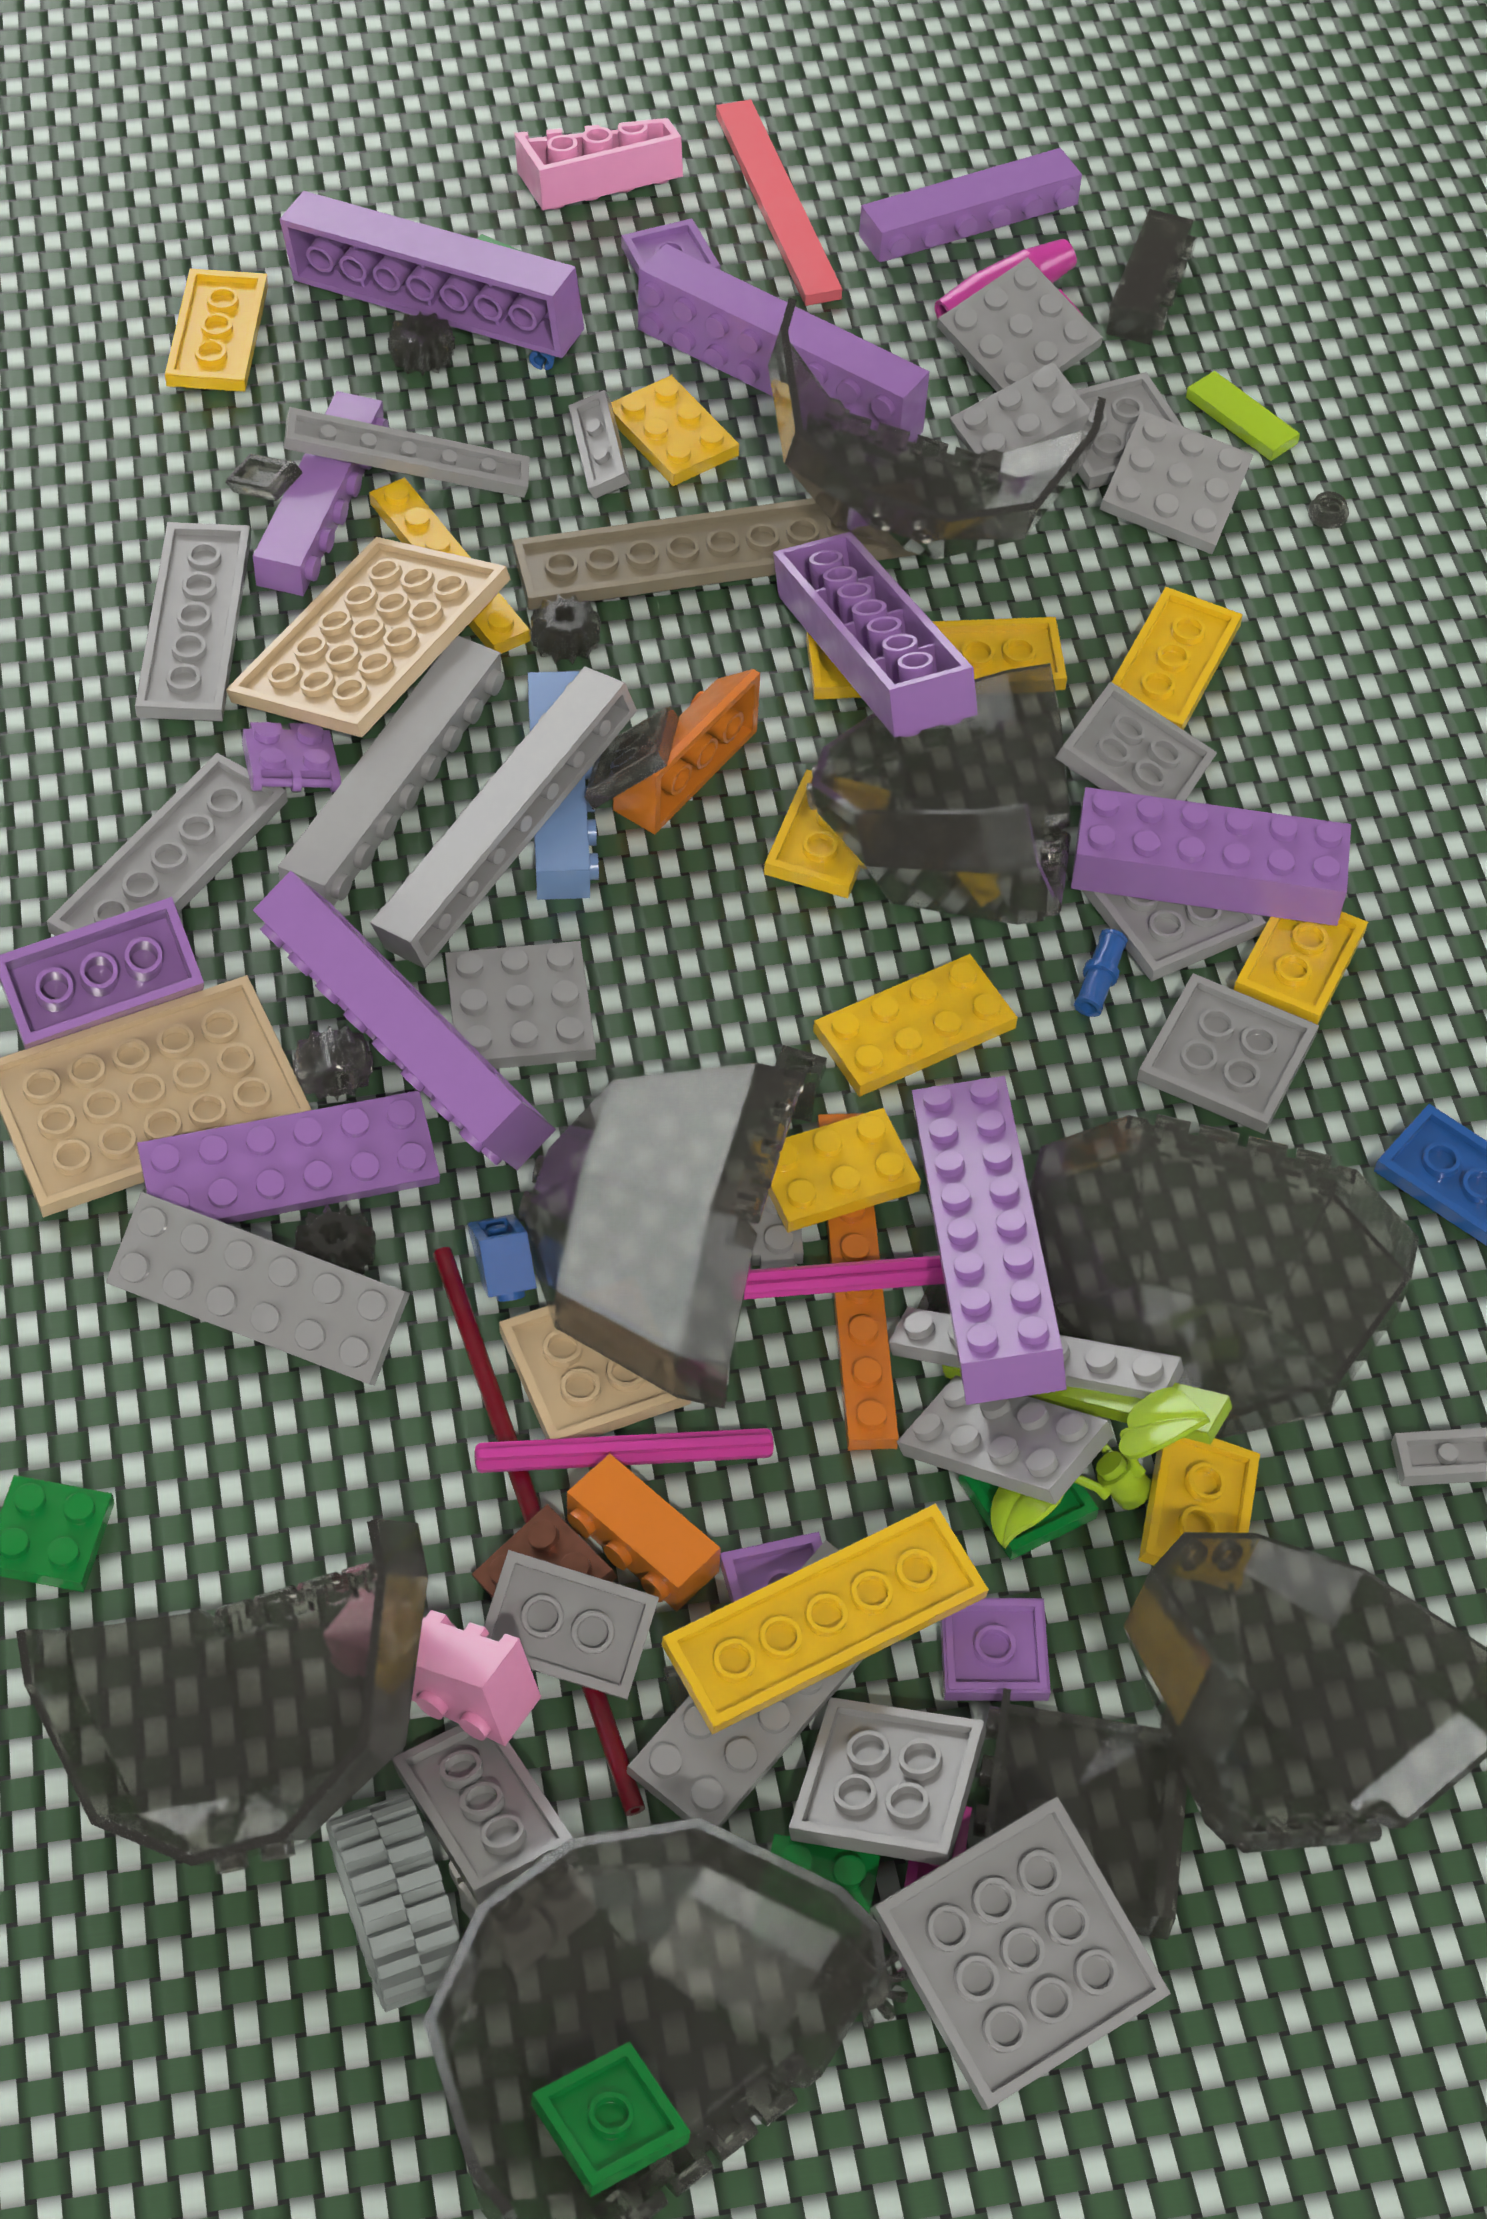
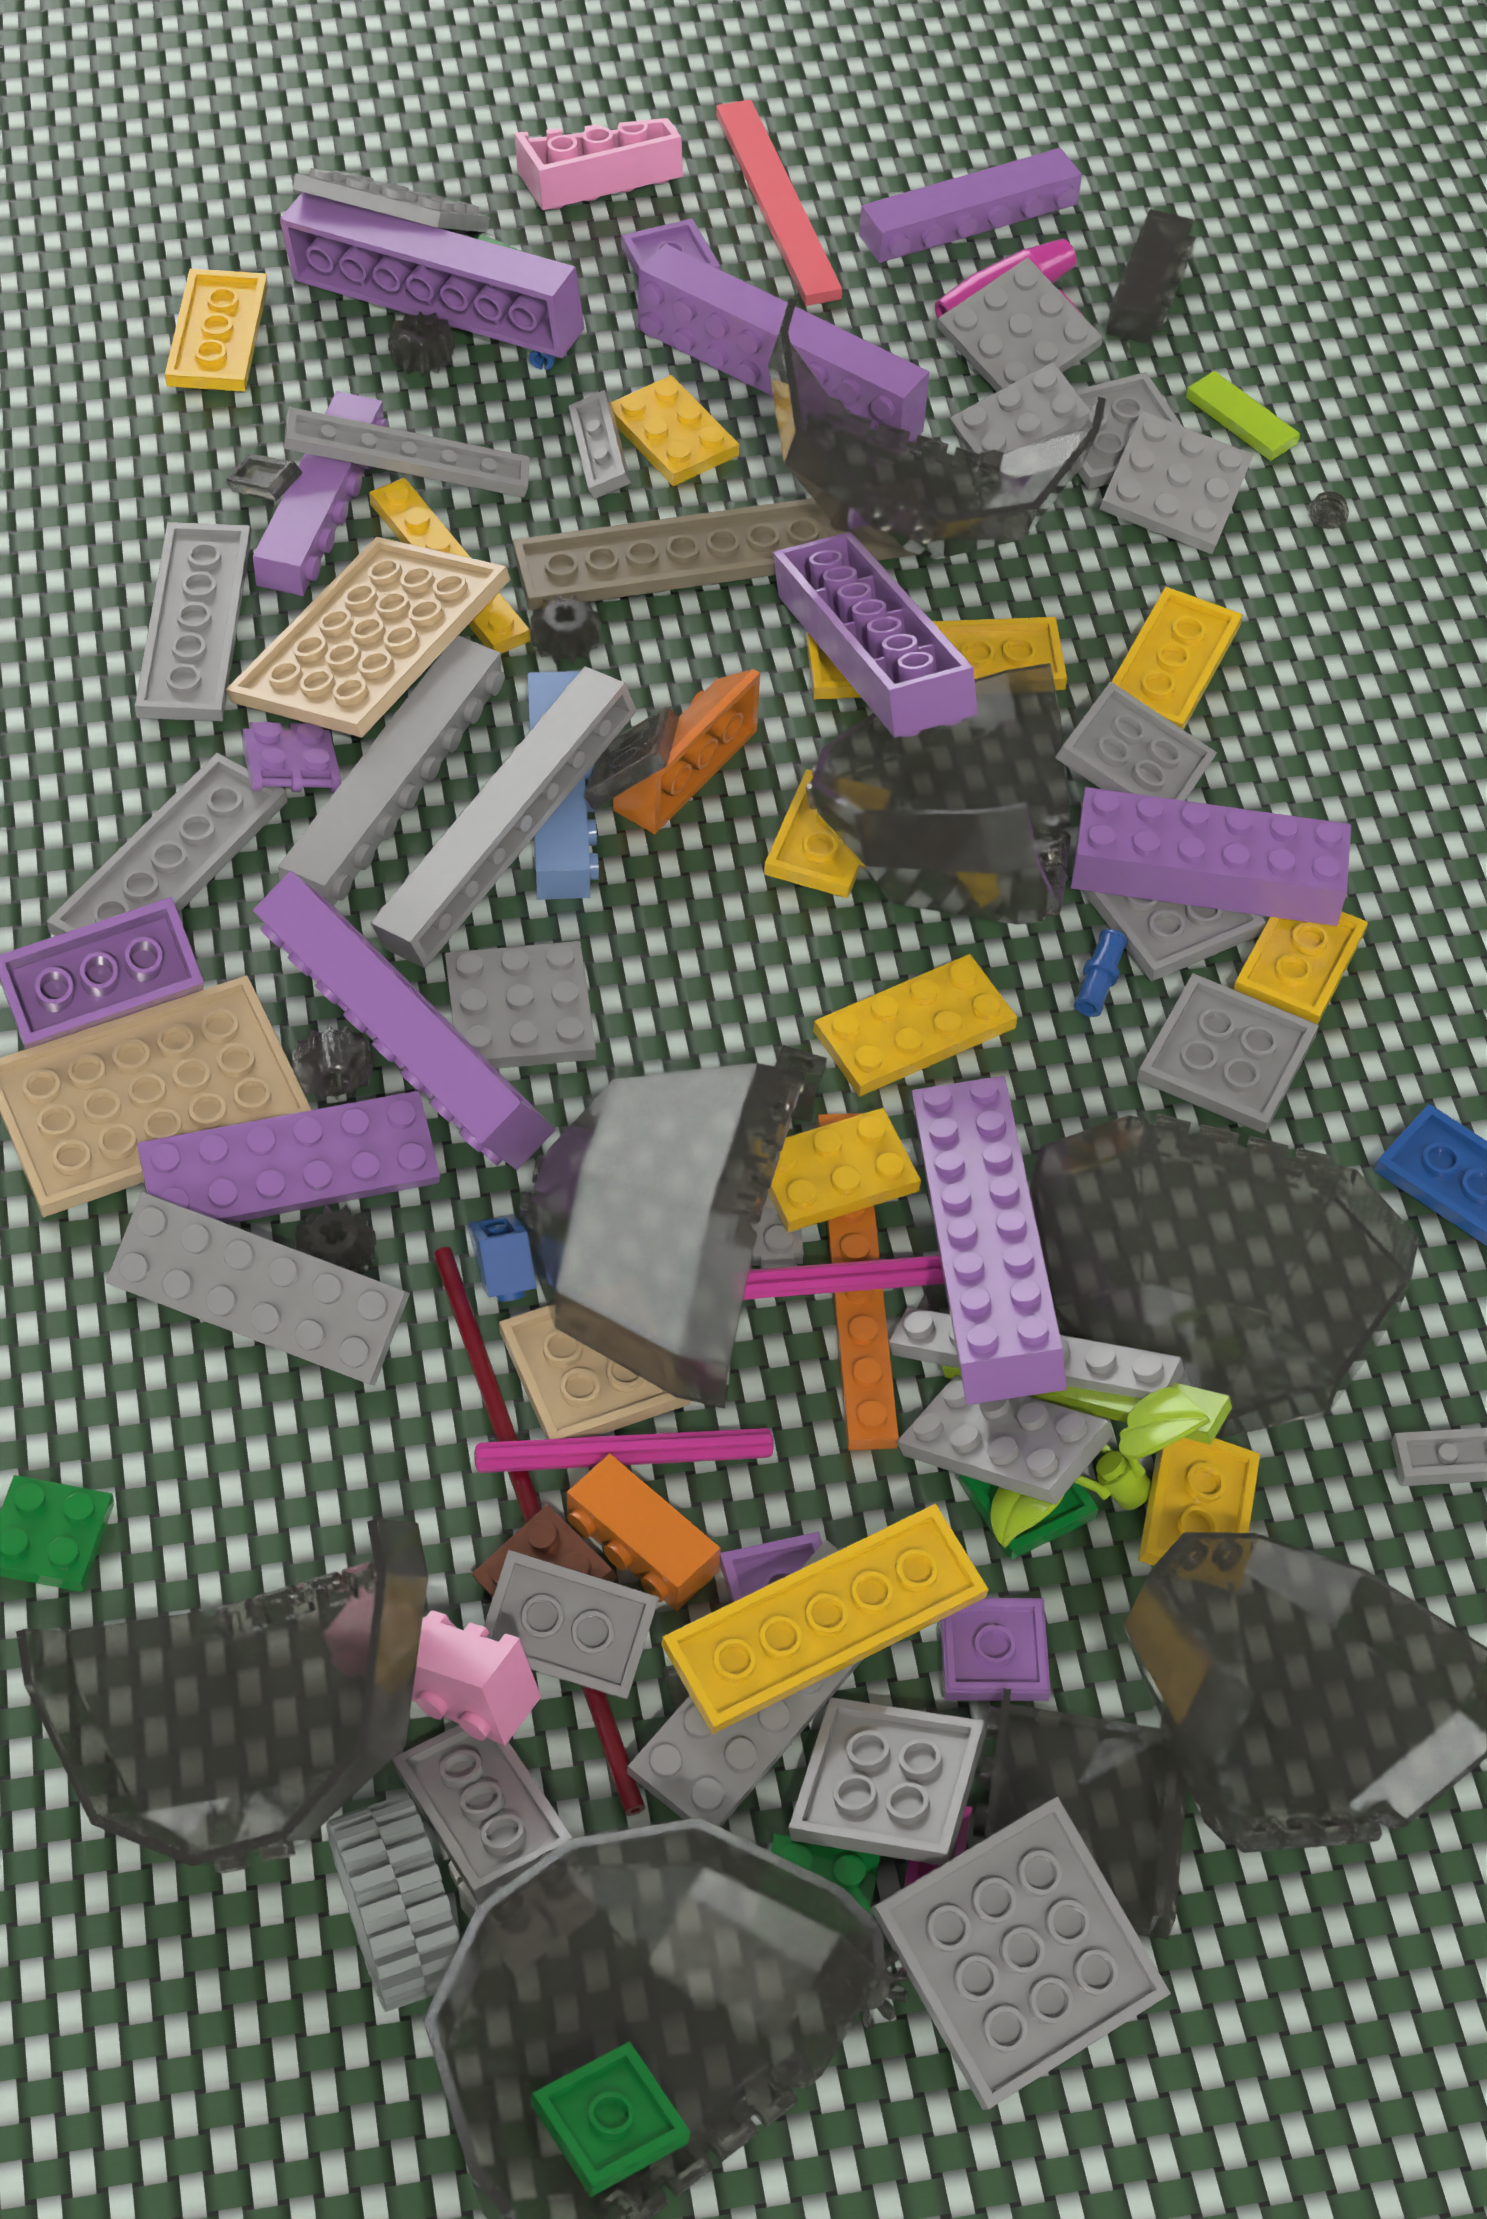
none -> light grey plate [293,168,490,232]

